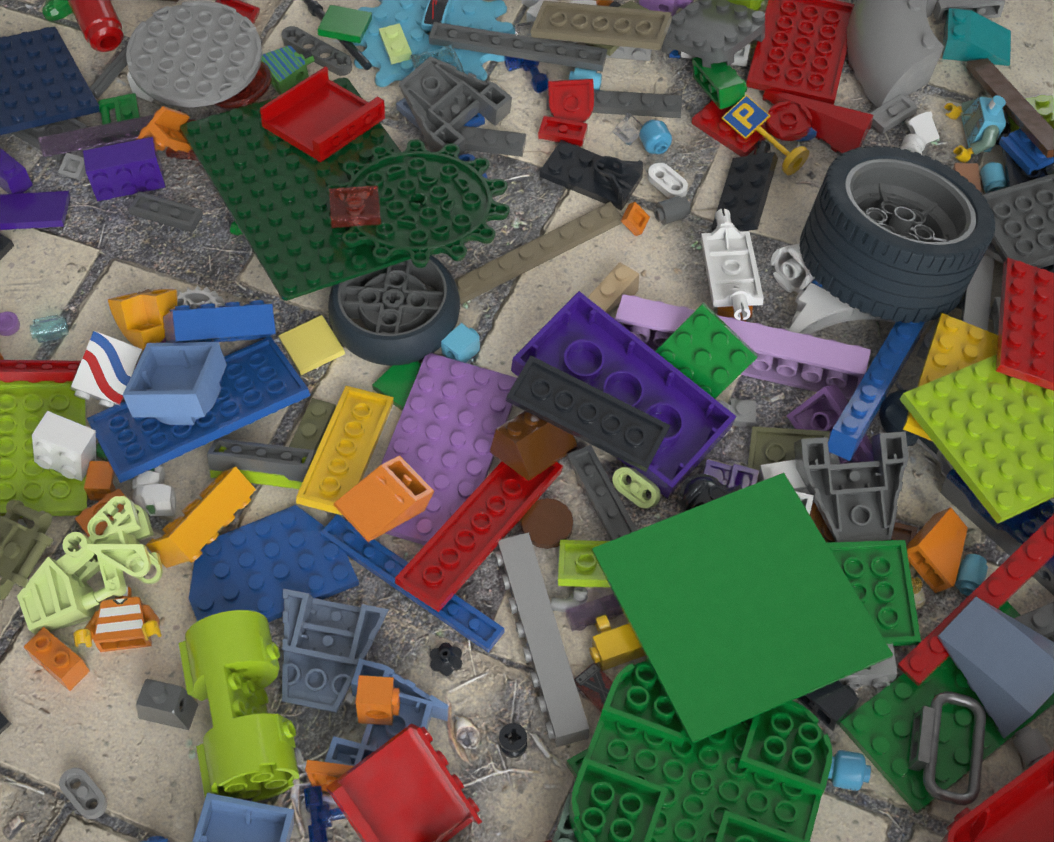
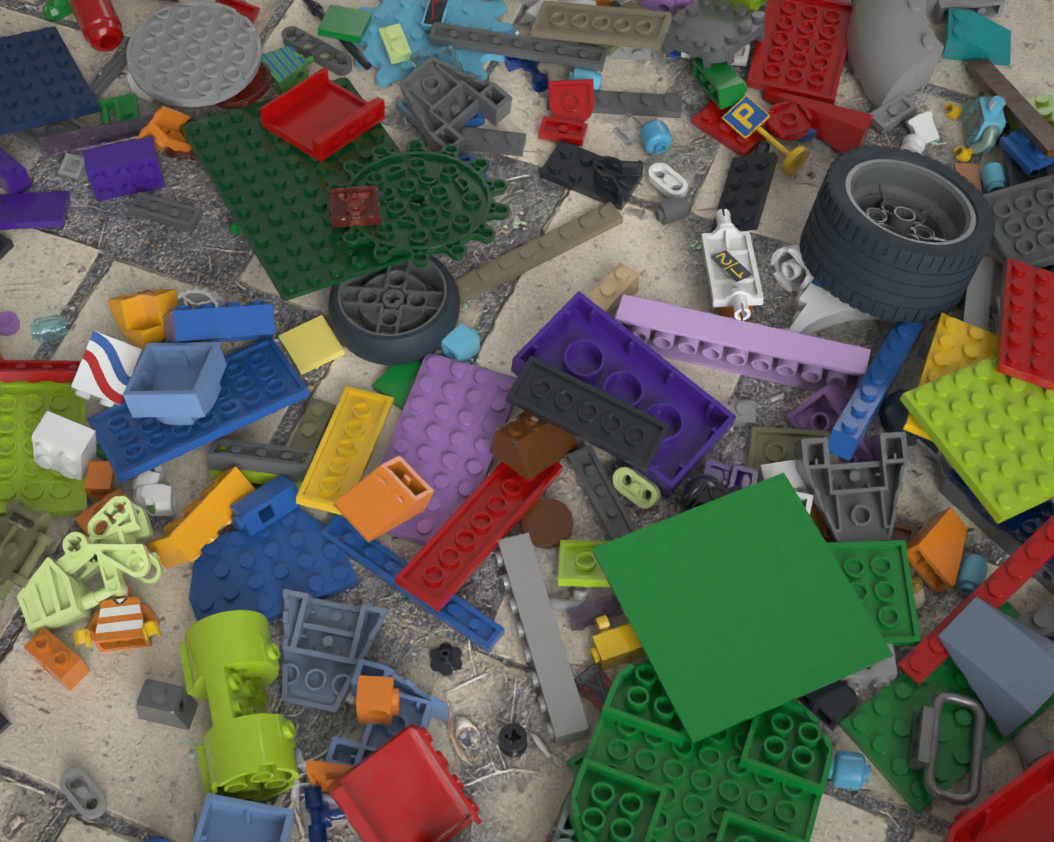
orange plate [621,202,650,236] -> none
green plate [655,302,758,399] -> none
none -> blue brick [230,474,300,536]
none -> black sticker [711,250,752,282]

